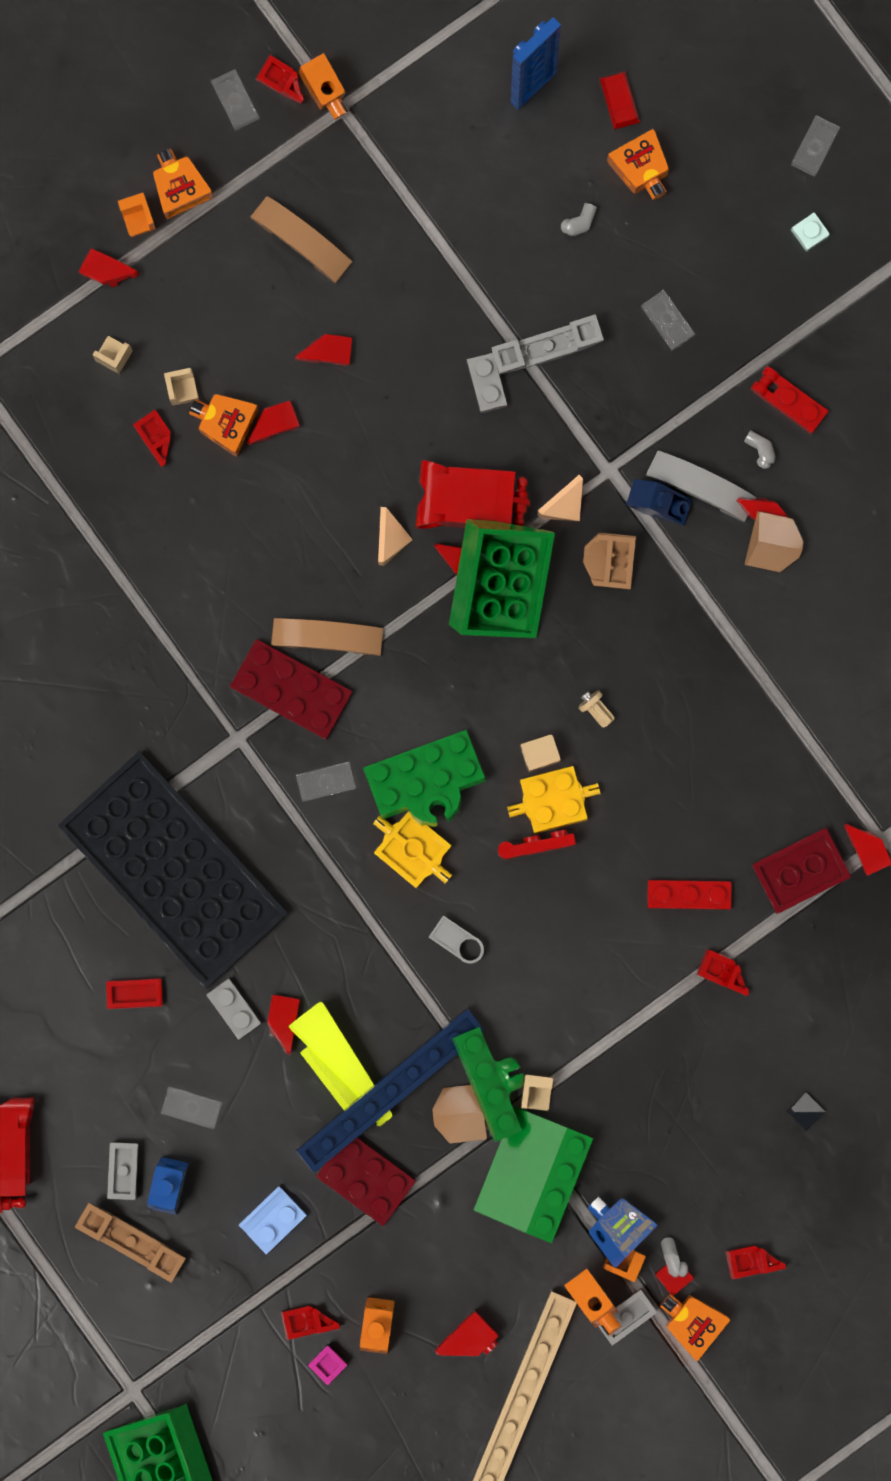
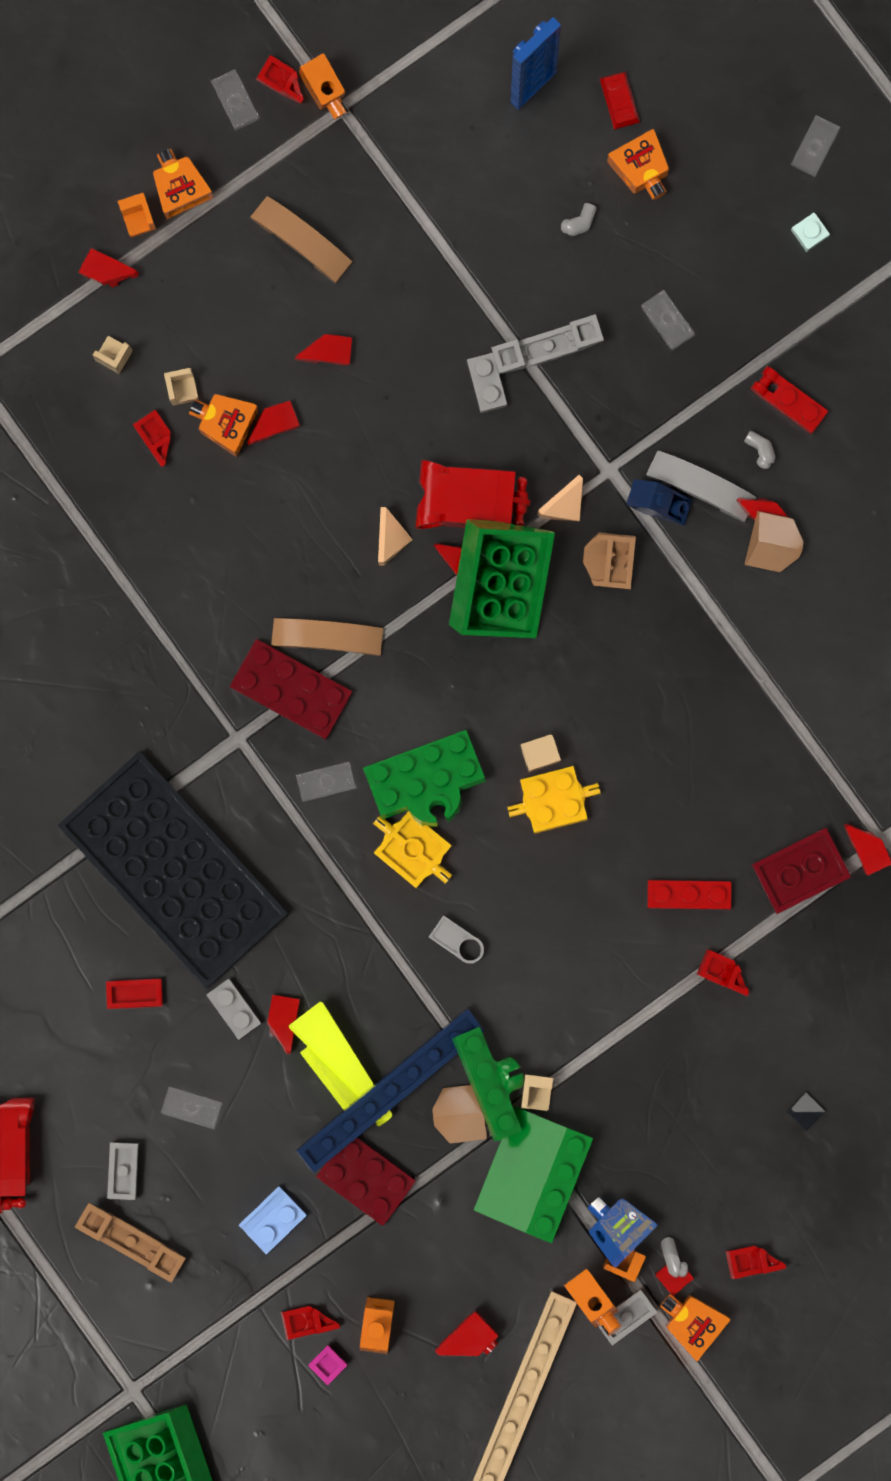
blue torso [147,1157,189,1215] -> none
red plate [498,830,576,859] -> none
tan piece [578,690,614,728] -> none

